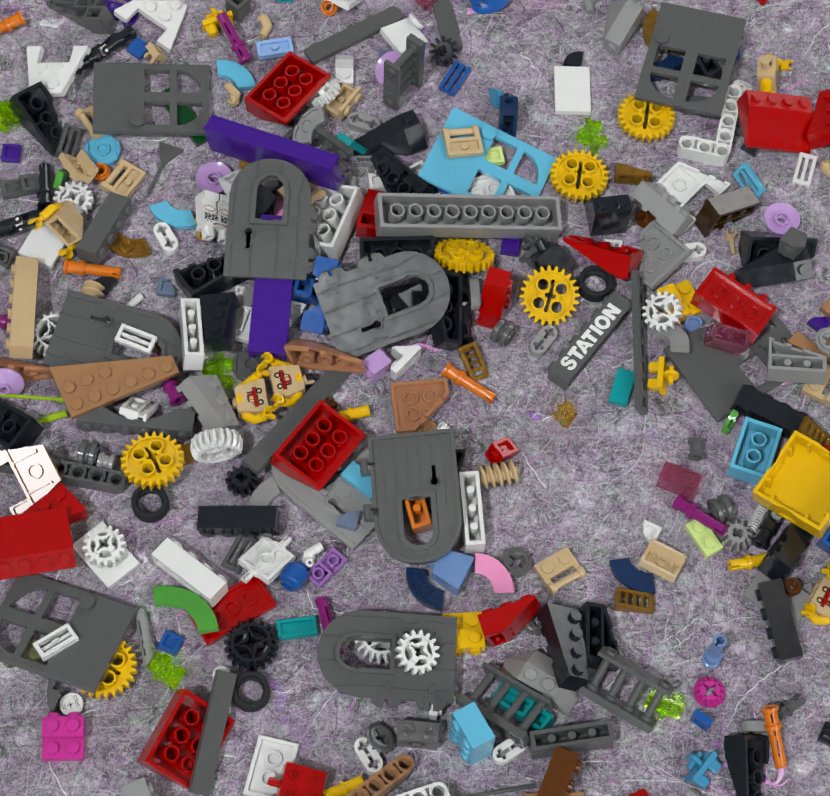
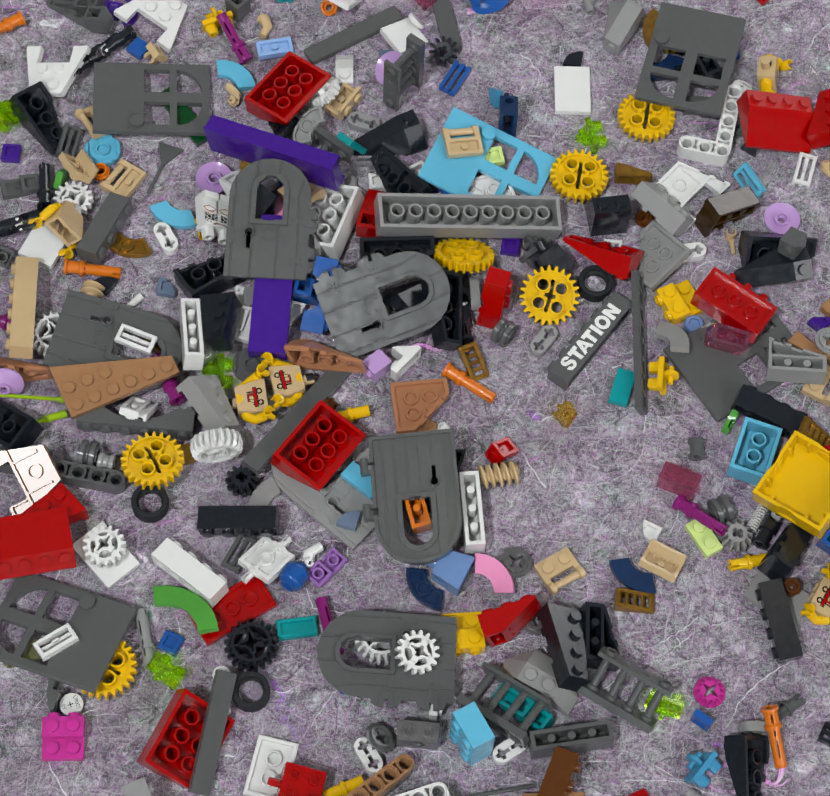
white gear [642,291,684,332] -> none
medium blue pin [702,634,727,669] -> none
none -> black tile [267,119,297,138]

